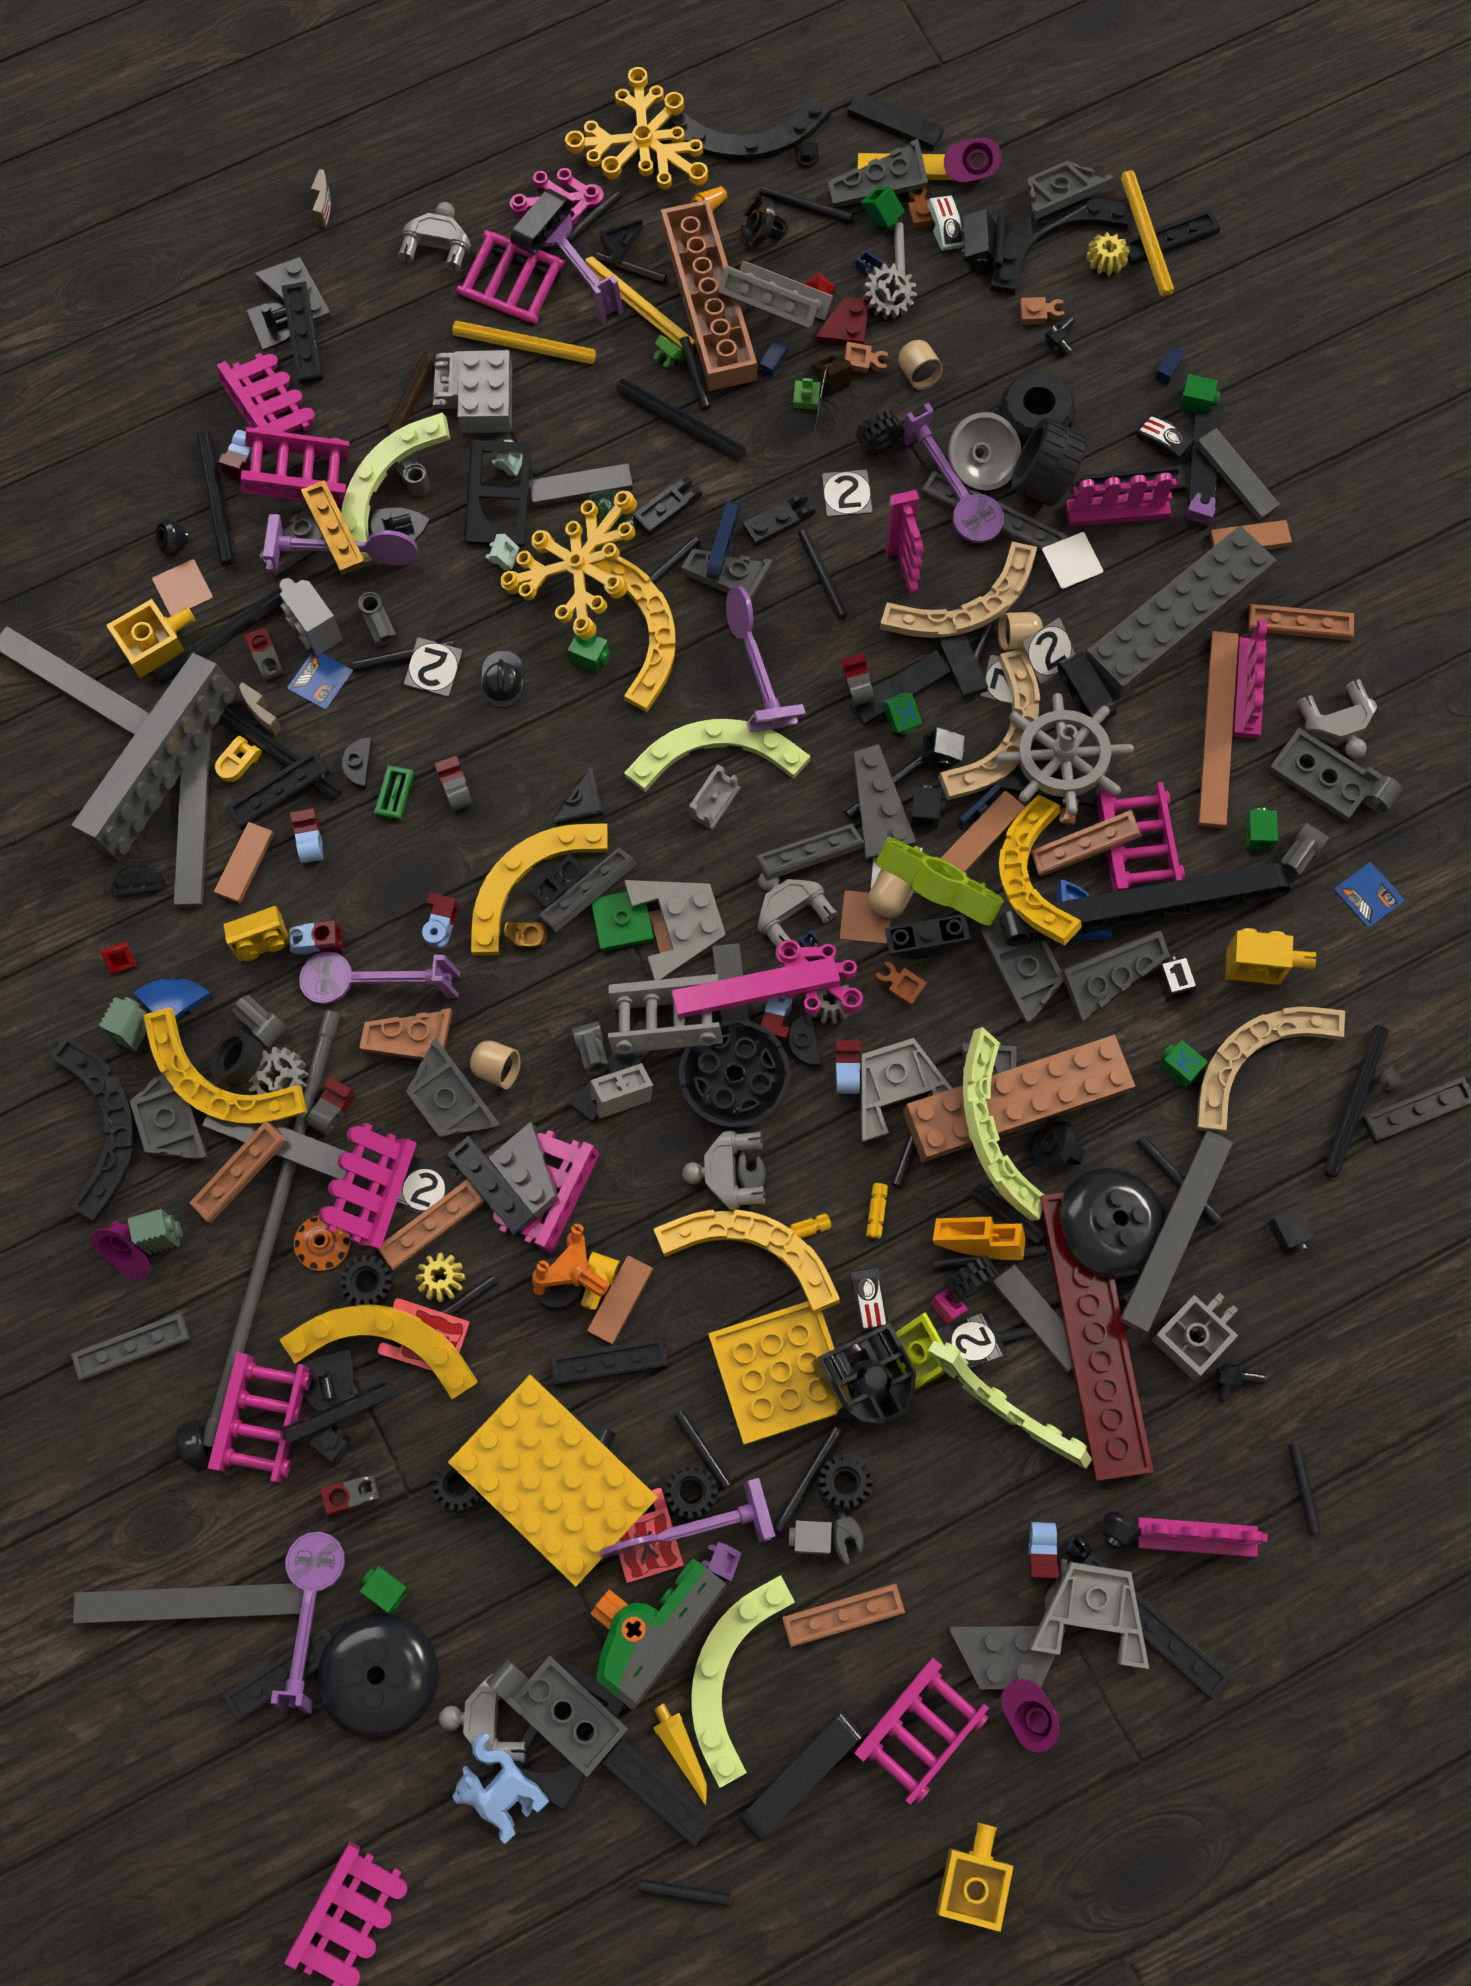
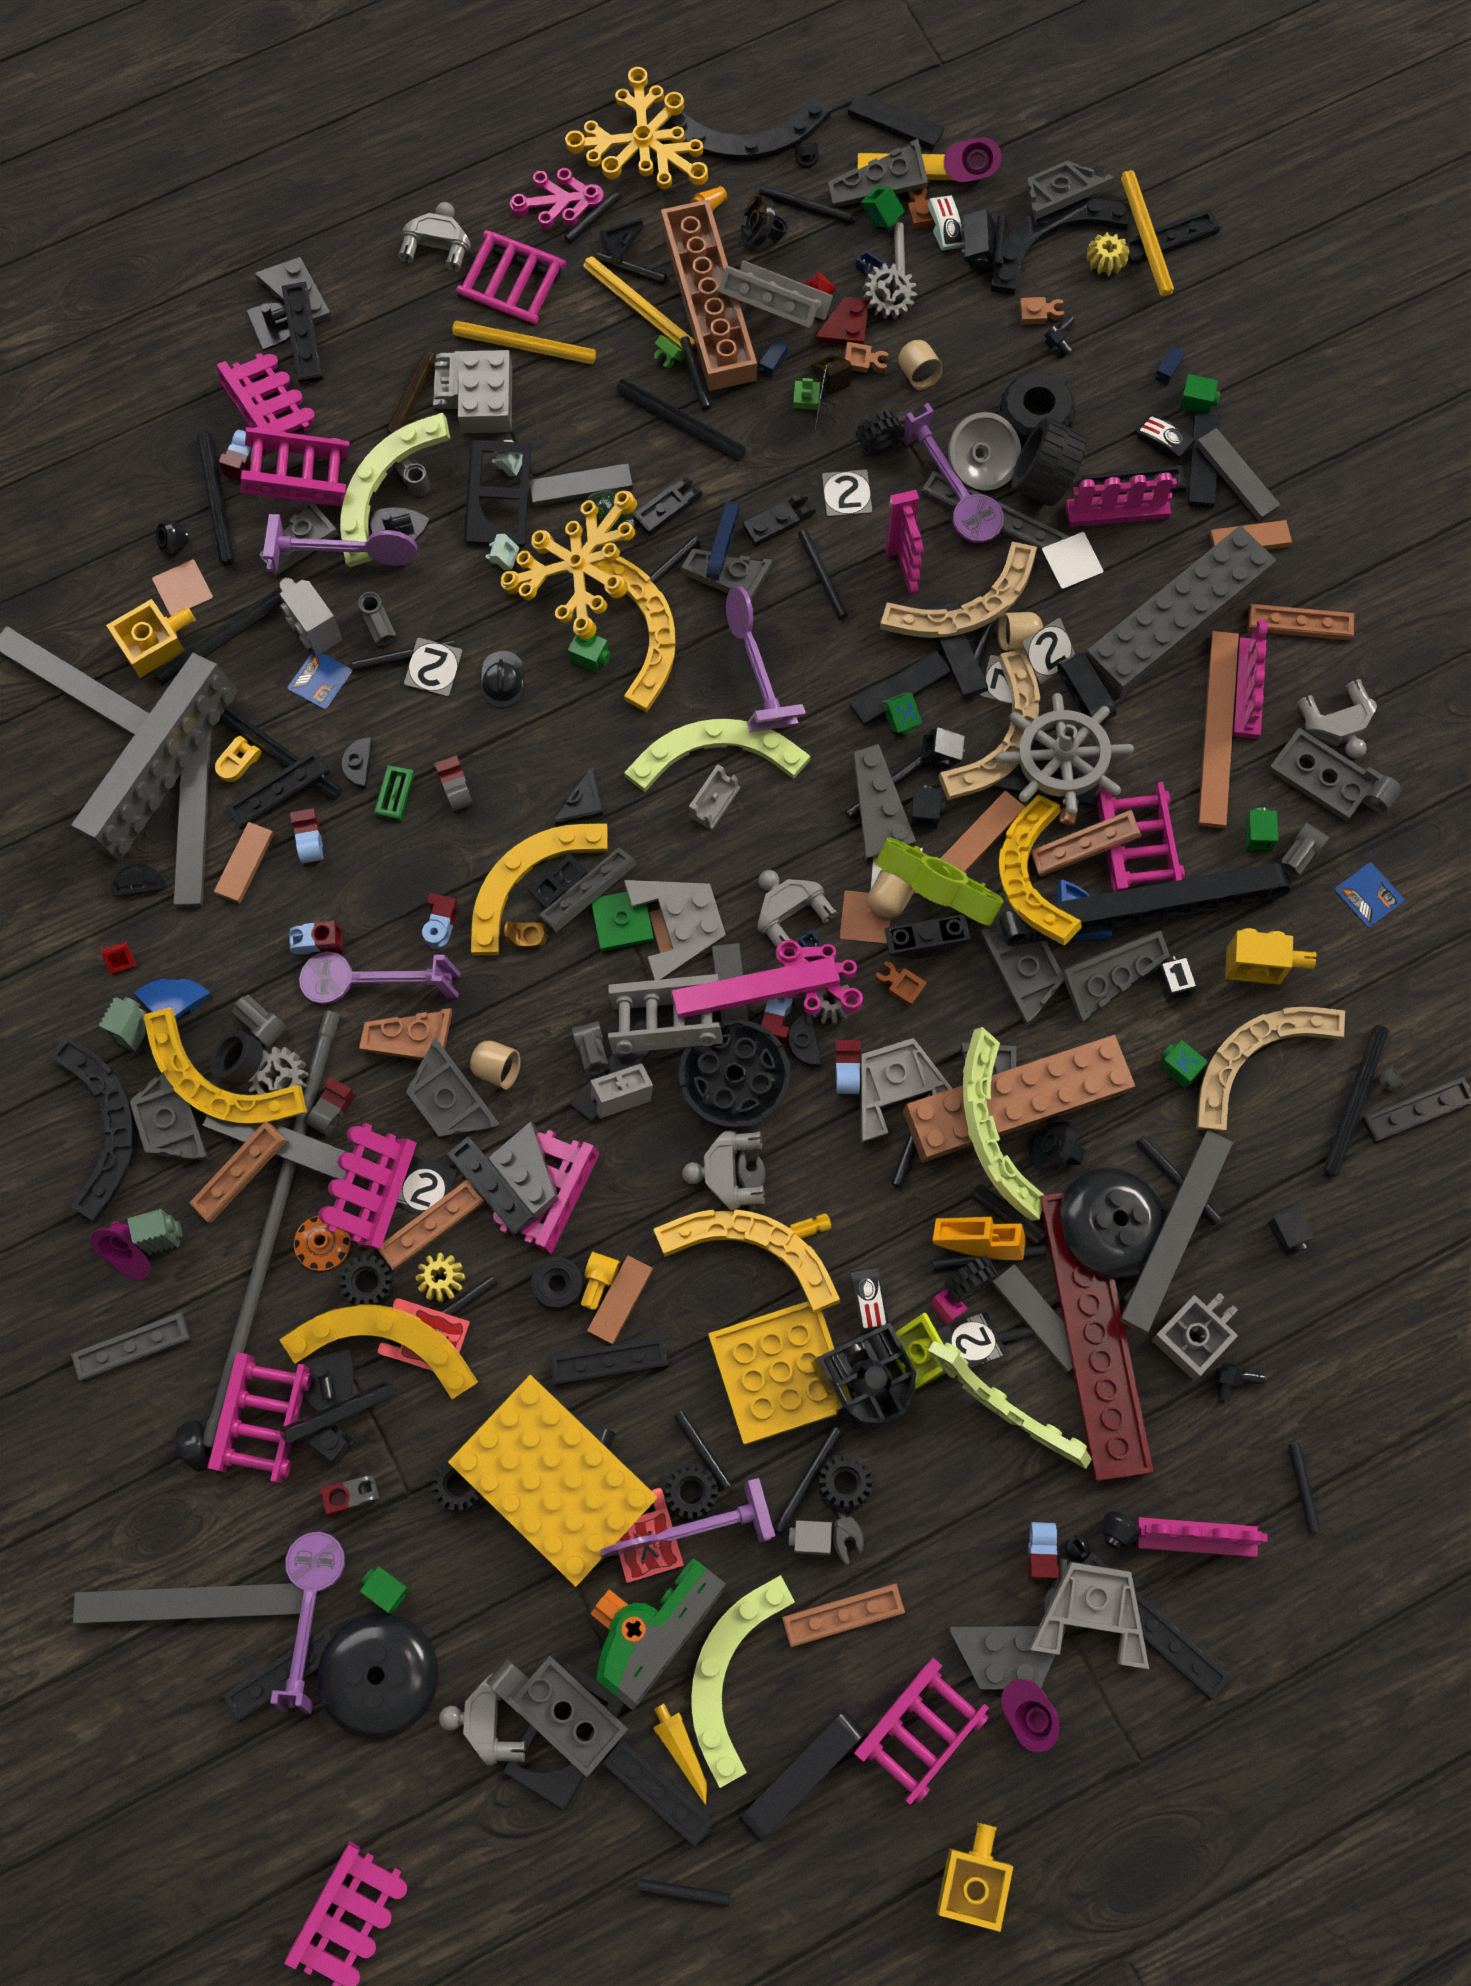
yellow slope [224,906,290,962] -> none
dark tan slope [239,682,282,736] -> none
leg [244,627,284,681] -> none
plate [301,480,366,575] -> none
dark tan slope [311,169,331,228] -> none
light blue animal [452,1733,549,1843] -> none
black beam [510,189,572,255] -> none
orange axle [532,1224,609,1296] -> none
medium lavender piece [543,214,624,325] -> none
medium lavender tile [702,1542,742,1581] -> none
dark grey tile [755,823,864,880] -> none
leg [841,653,875,706] -> none
yellow axle [866,1183,888,1239] -> none
dark blue piece [958,784,1001,830] -> none
medium lavender tile [1185,493,1216,526] -> none

